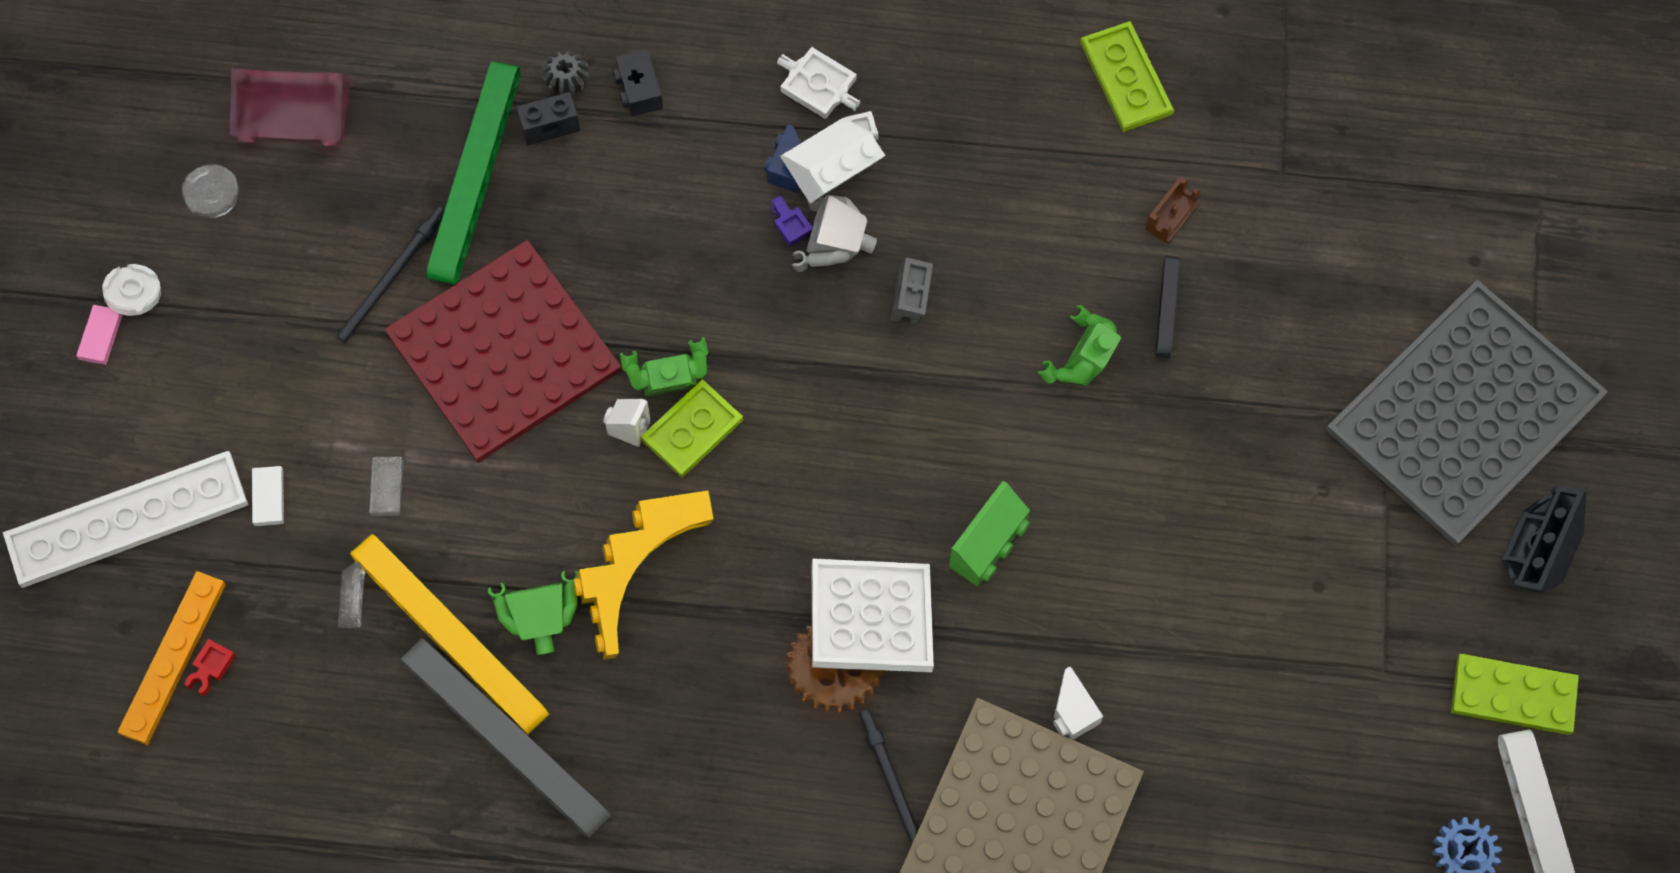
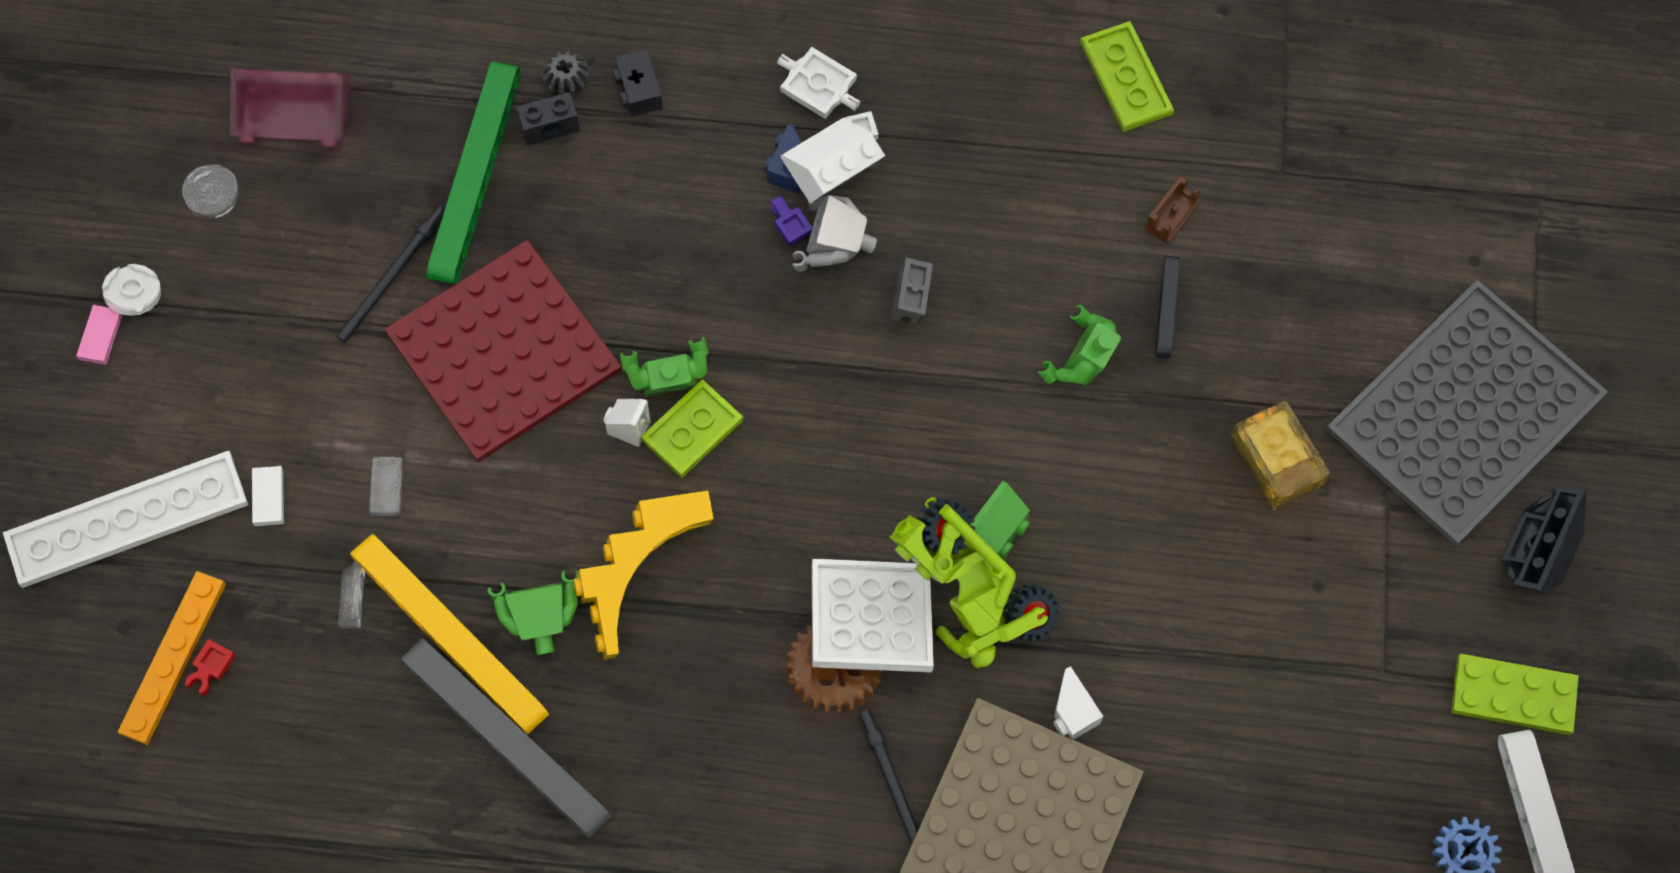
none -> lime piece [889,497,1061,668]
none -> clear yellow piece [1230,400,1330,509]

